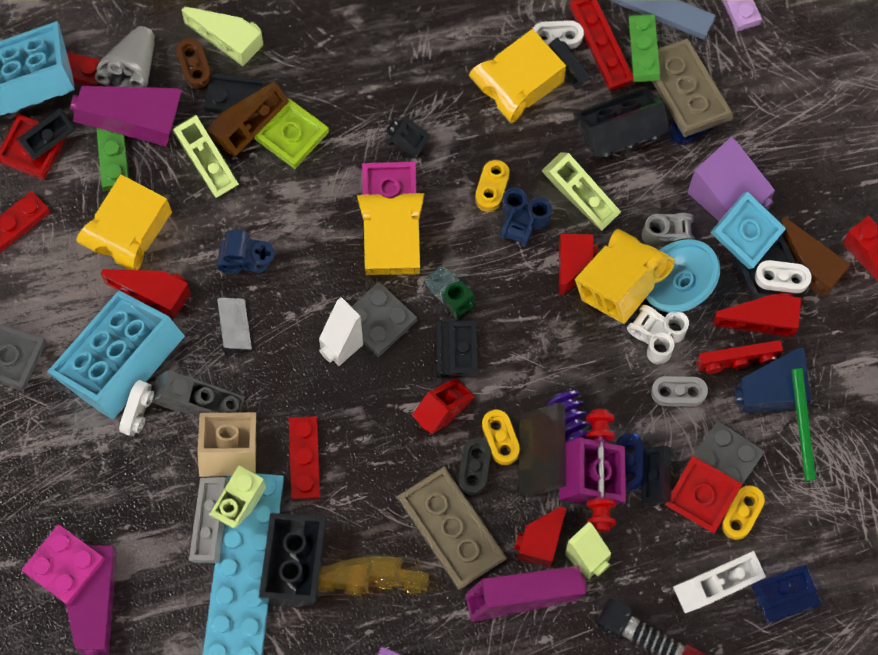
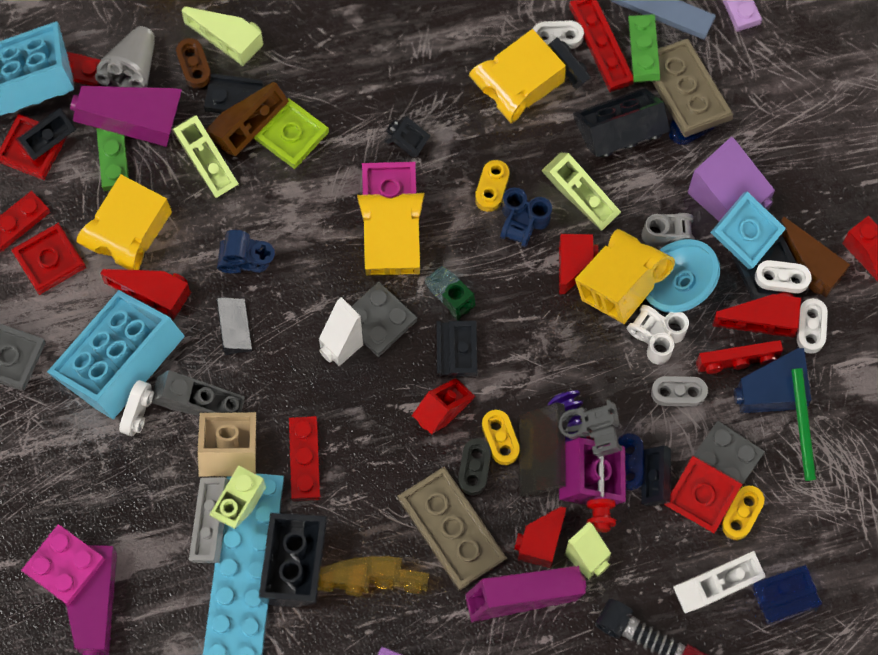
none -> red tile [11,223,86,295]
none -> dark grey piece [559,400,623,457]
none -> white plate [797,298,827,353]

